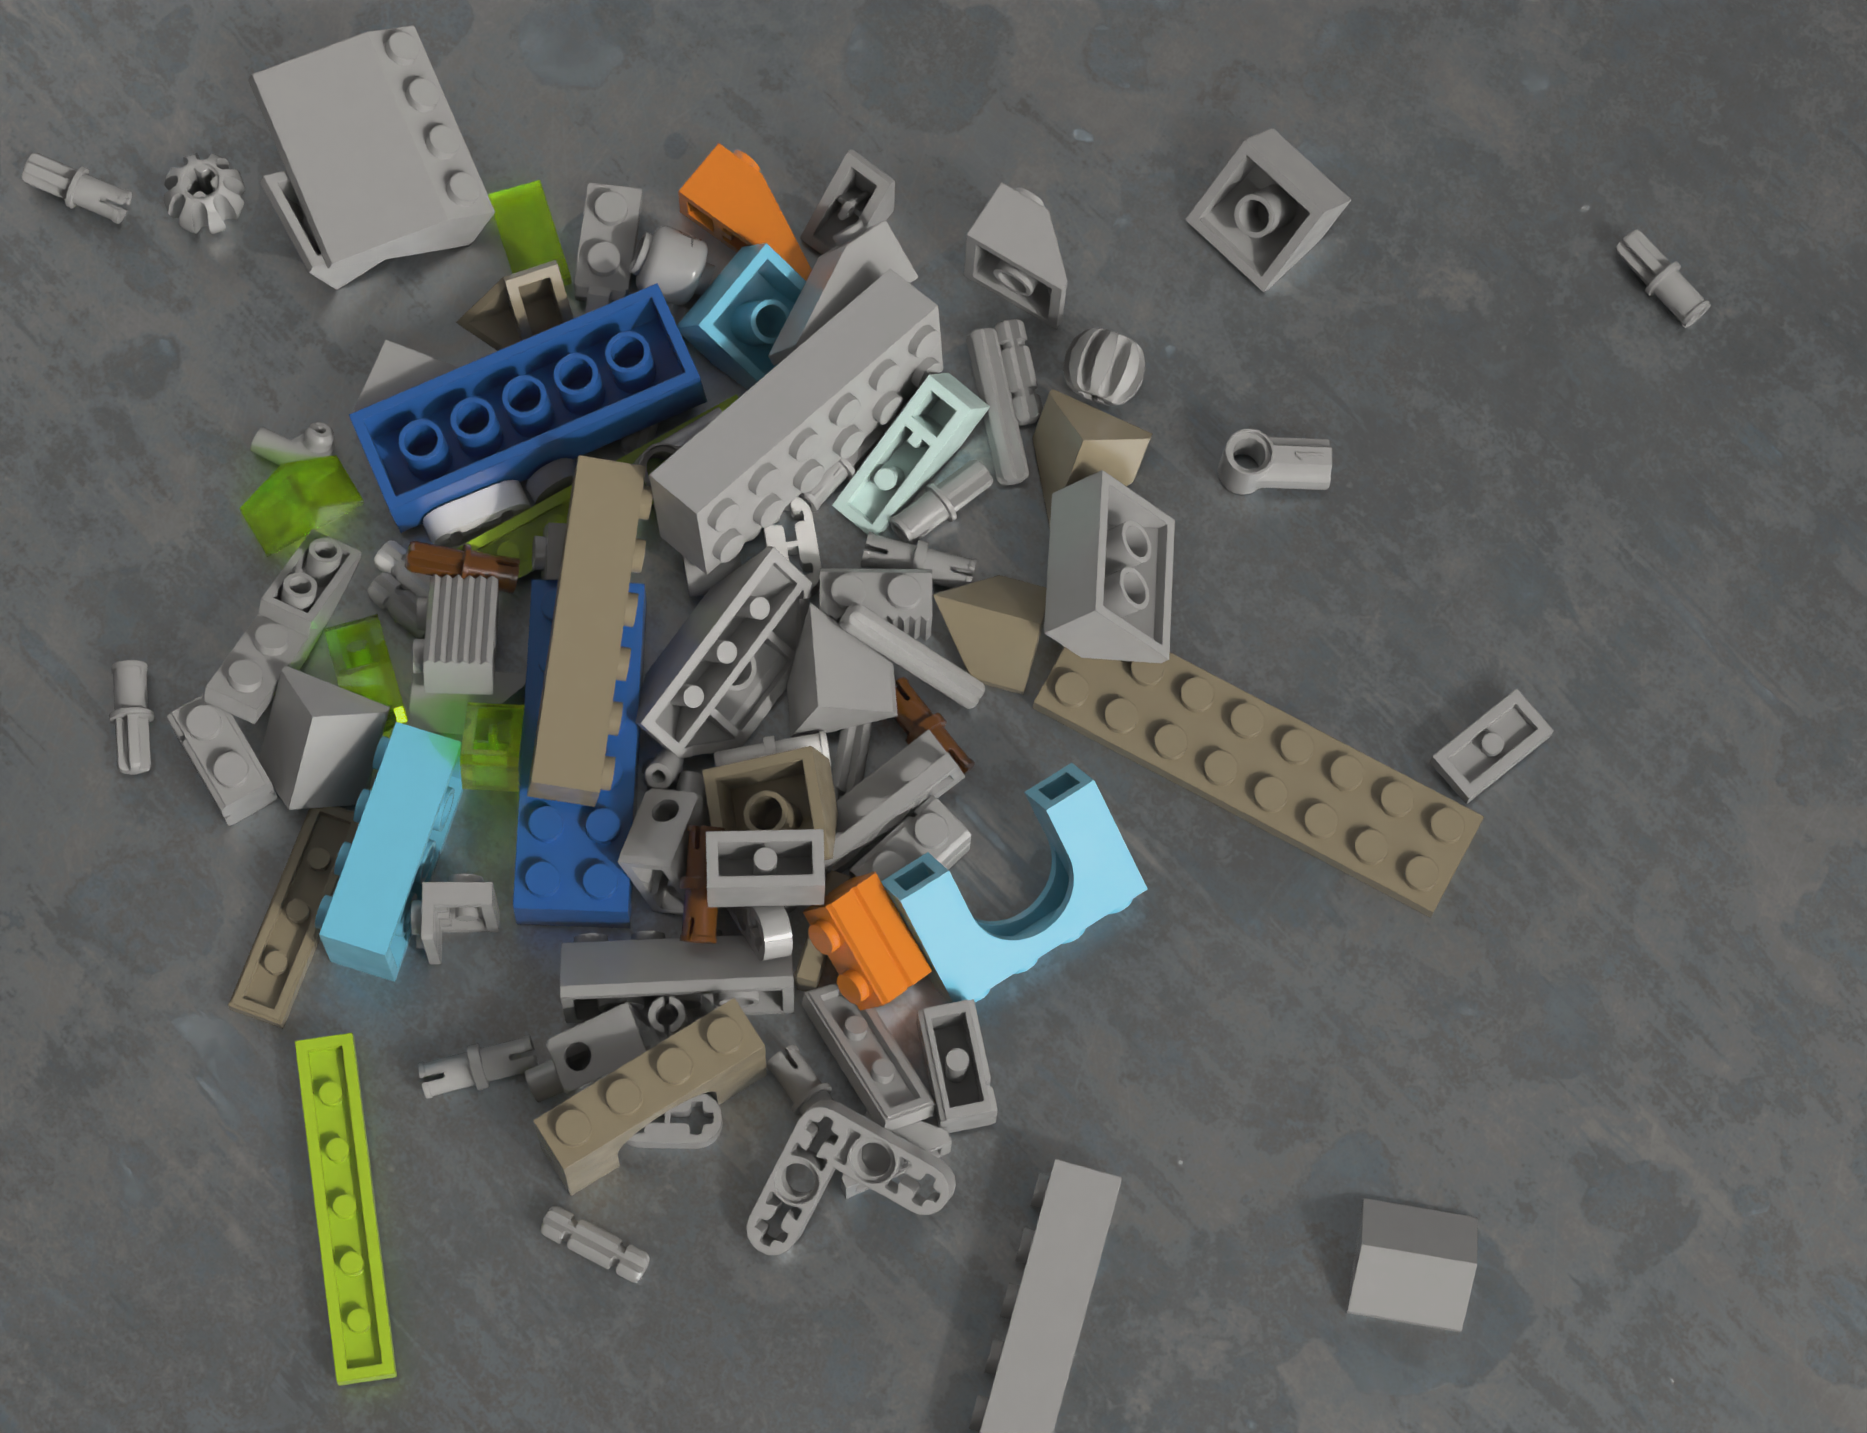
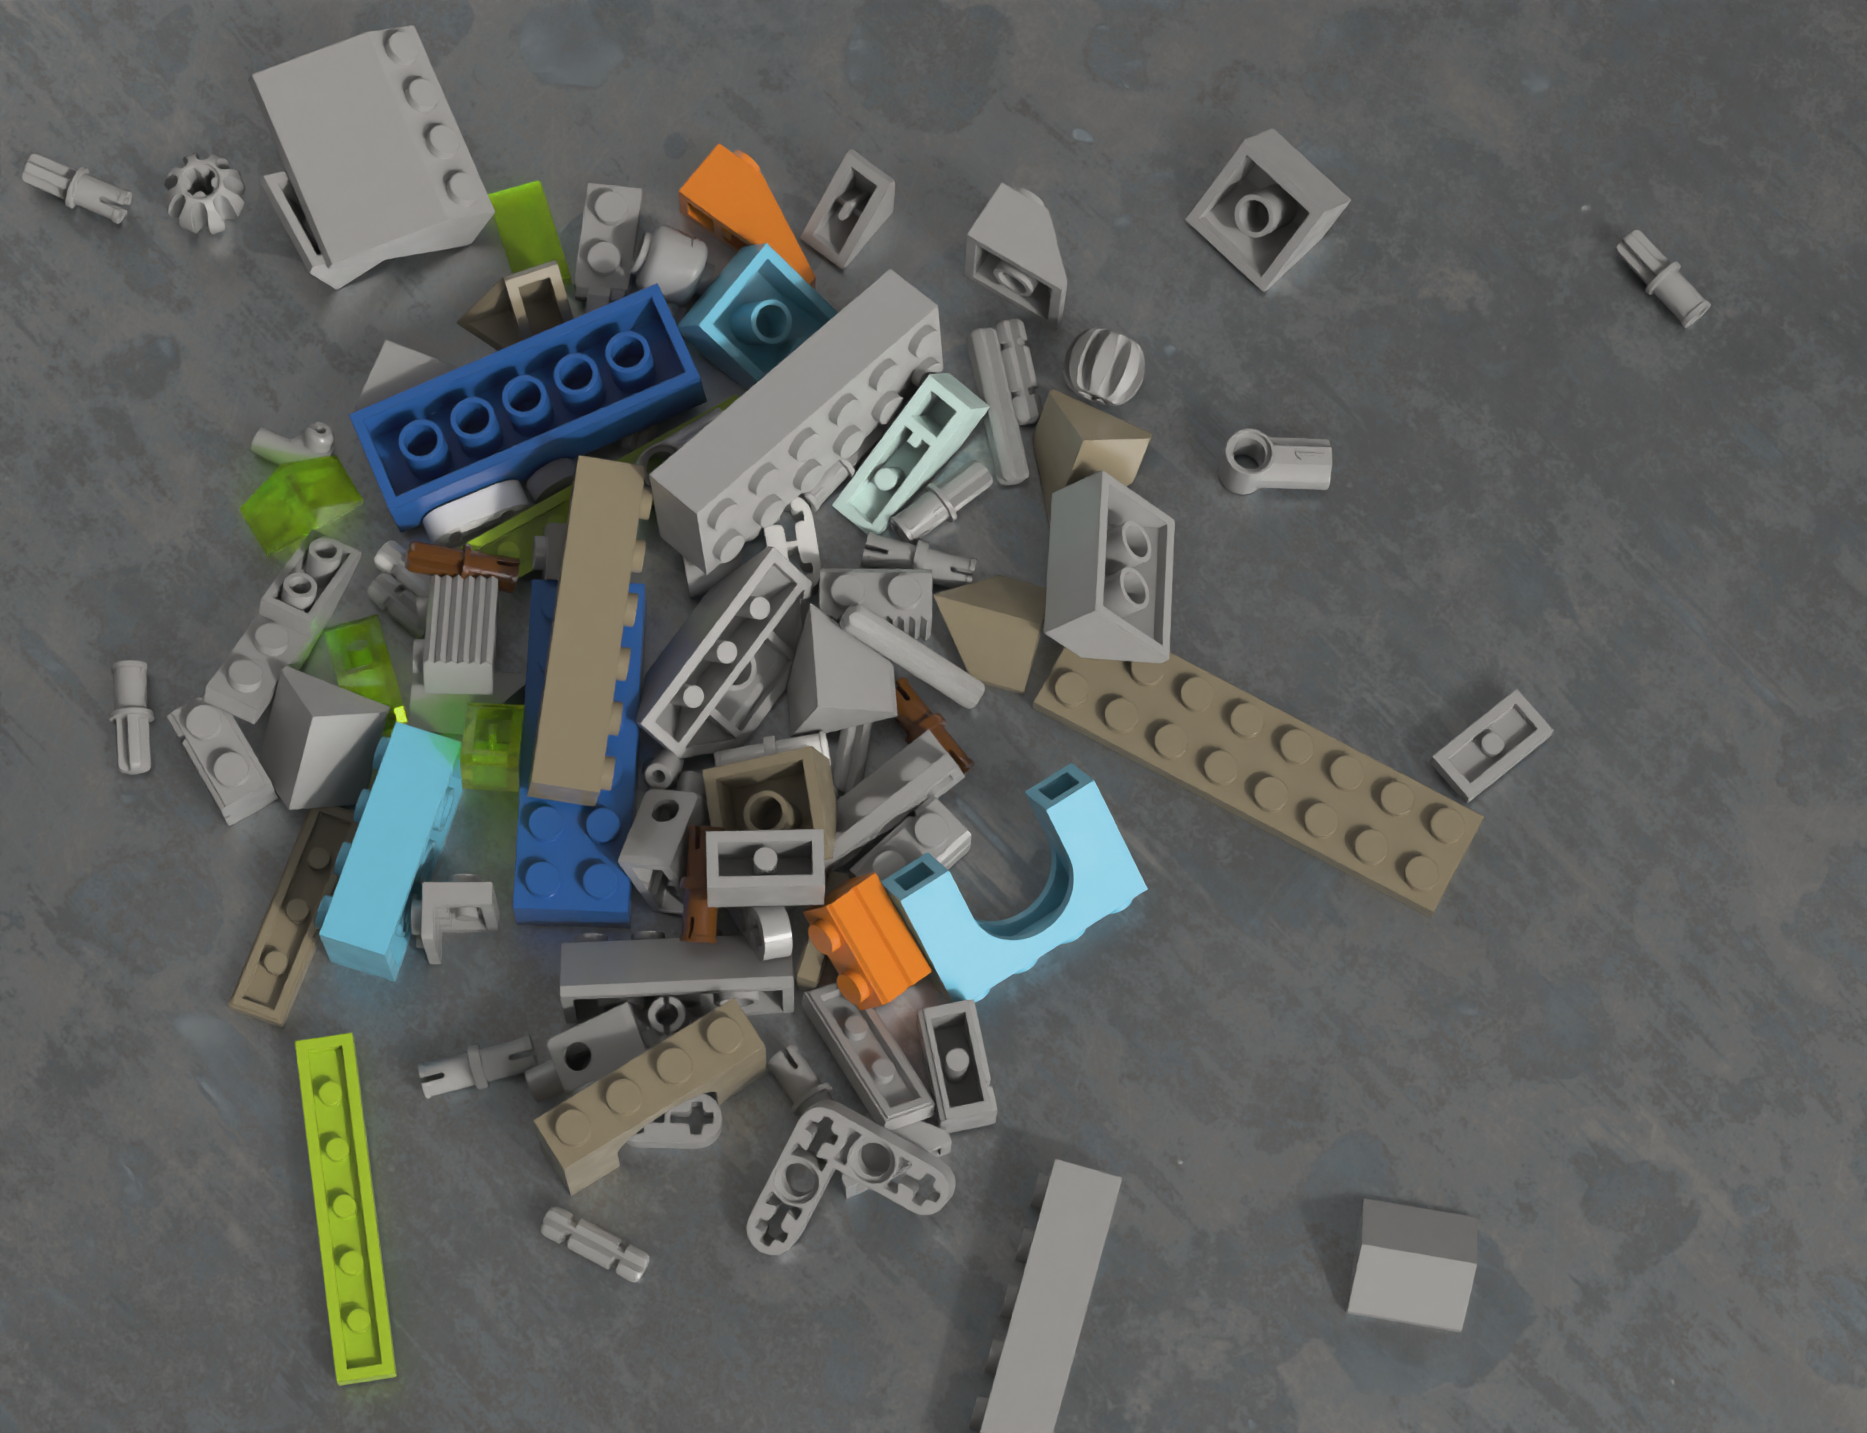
light grey slope [768,220,919,365] -> none

